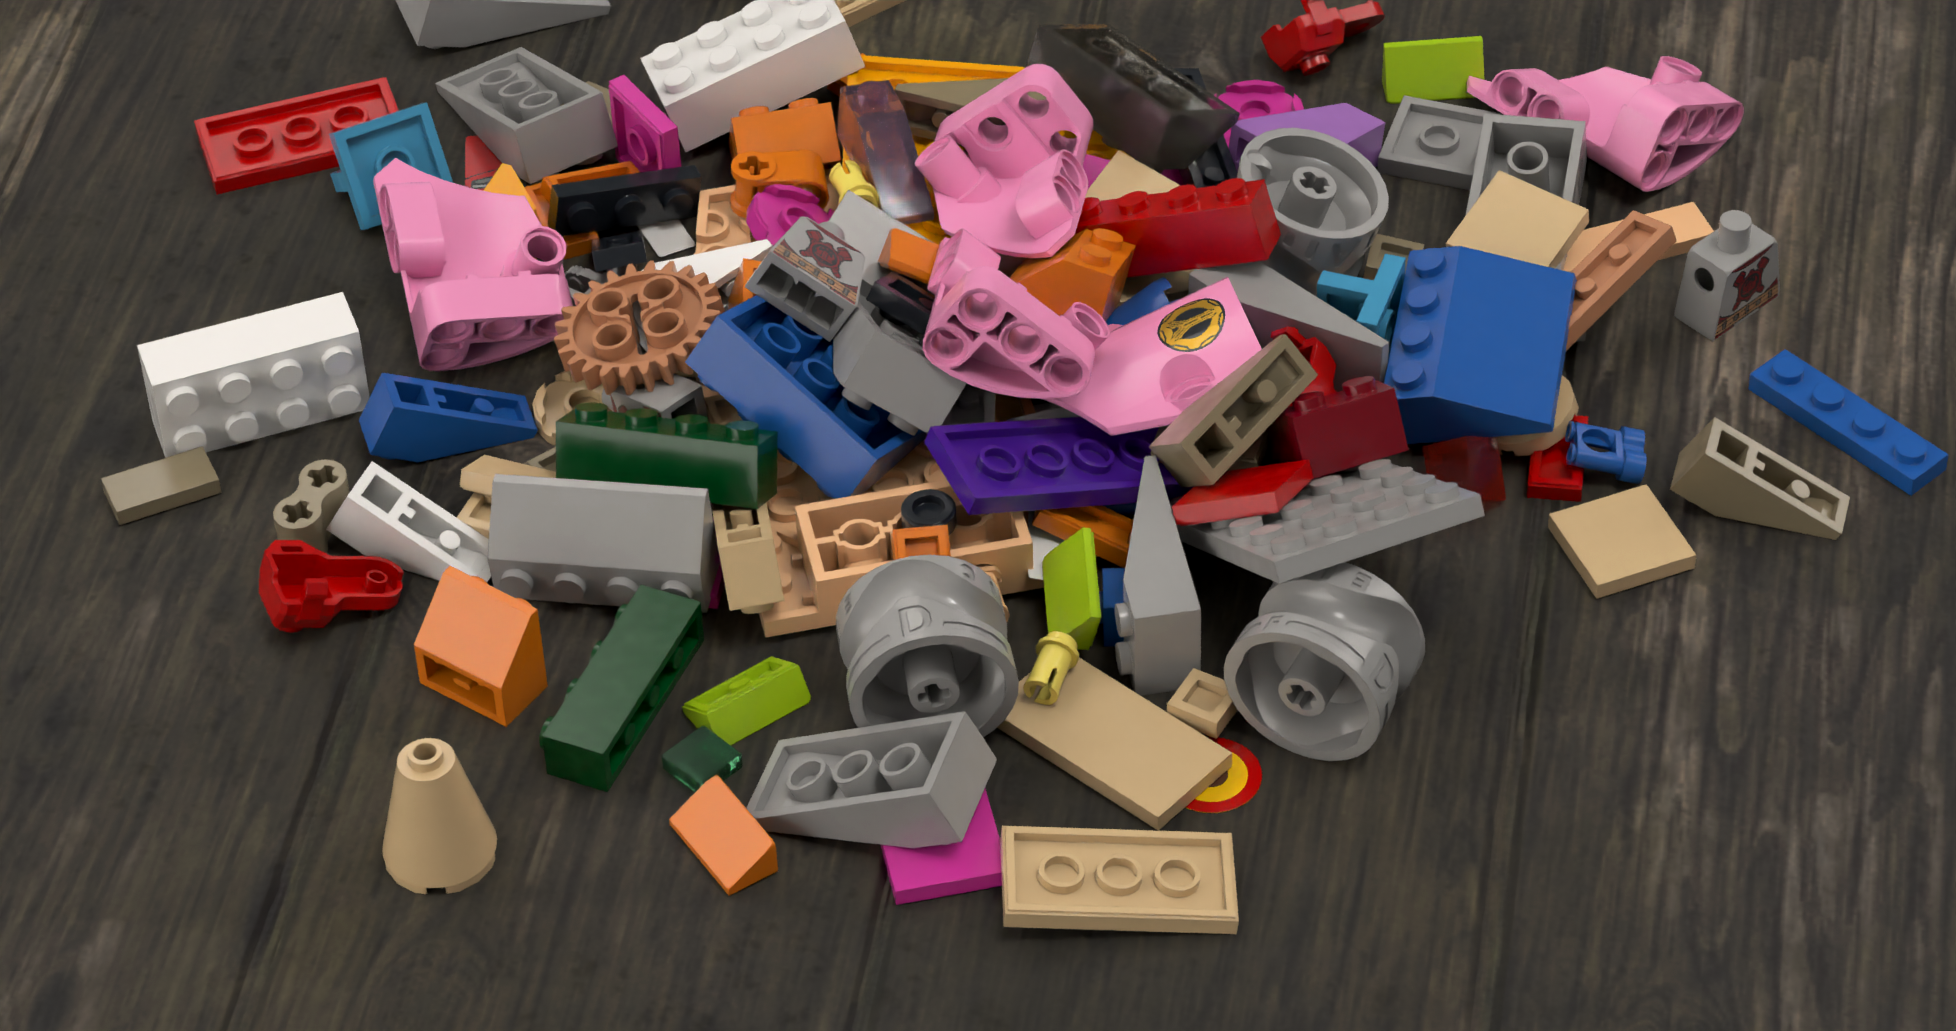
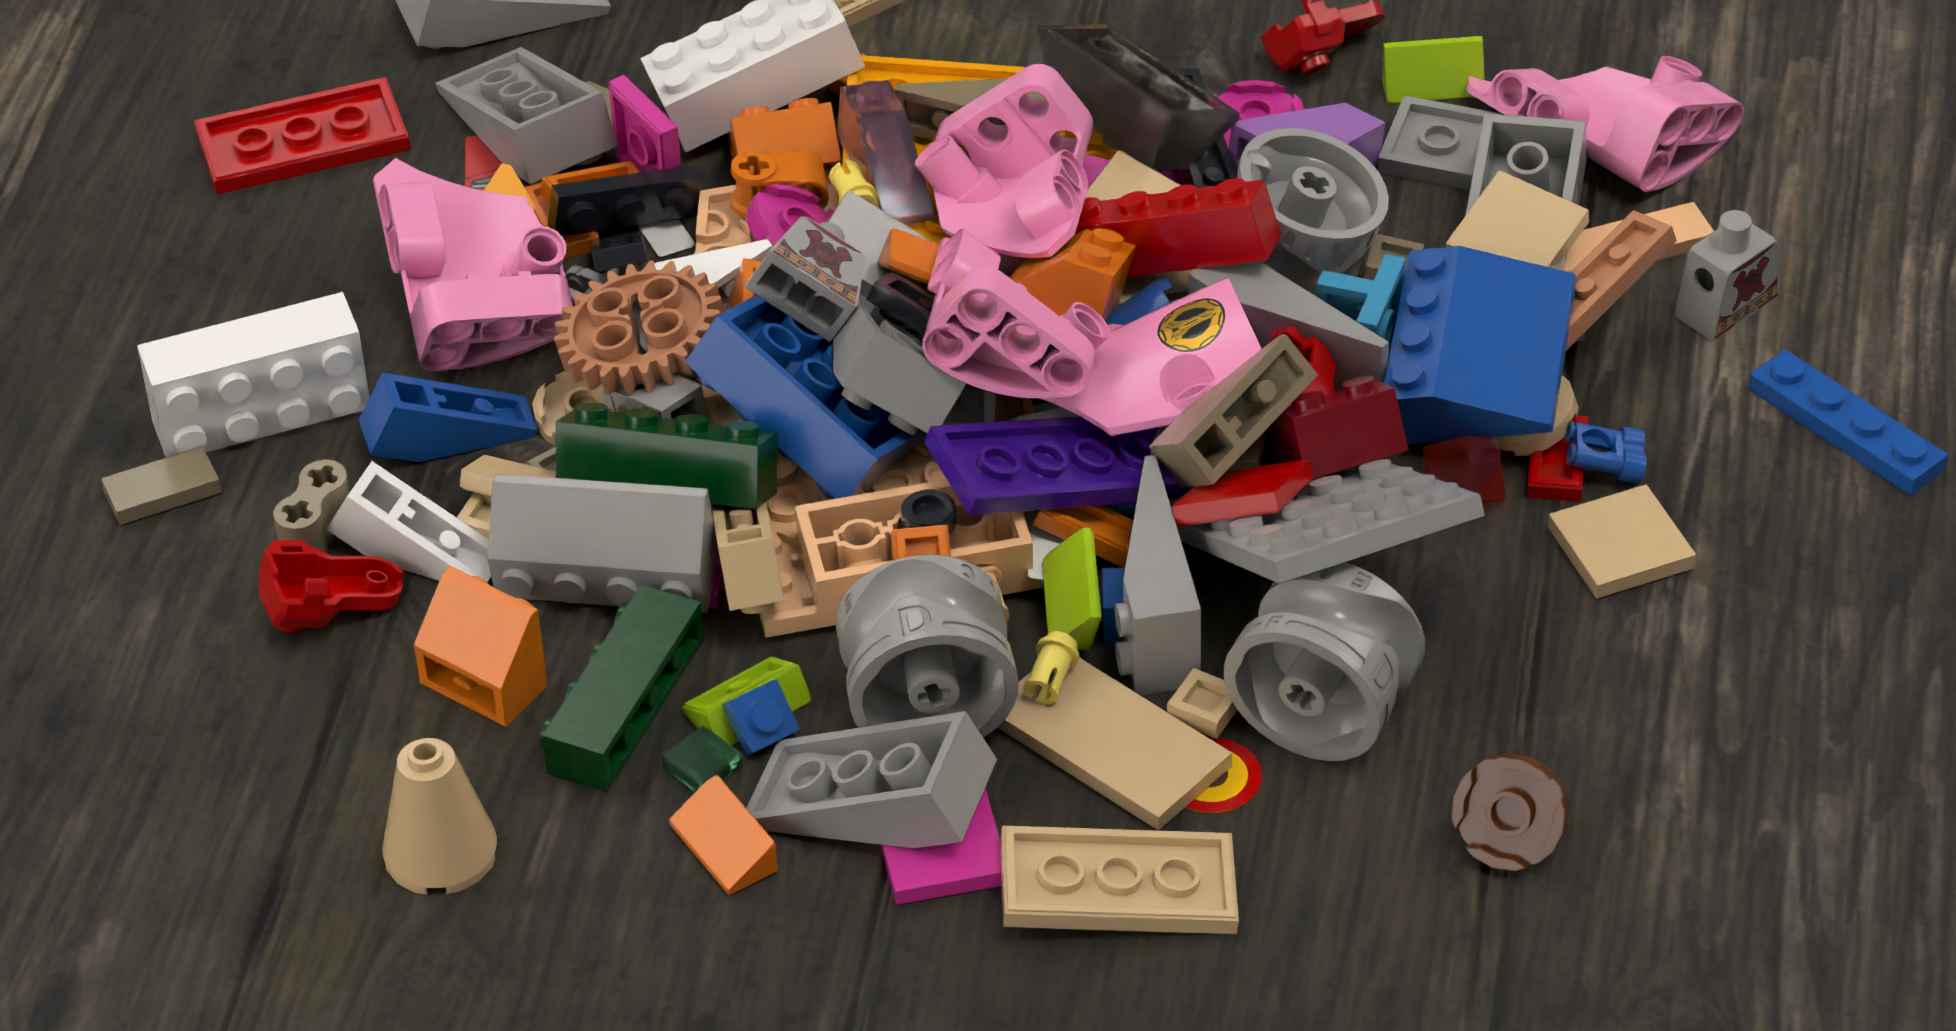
dark azure bracket [329,102,453,230] -> none
dark tan slope [1670,417,1850,540] -> none
none -> blue plate [722,679,801,755]
none -> reddish brown tile [1452,753,1570,871]

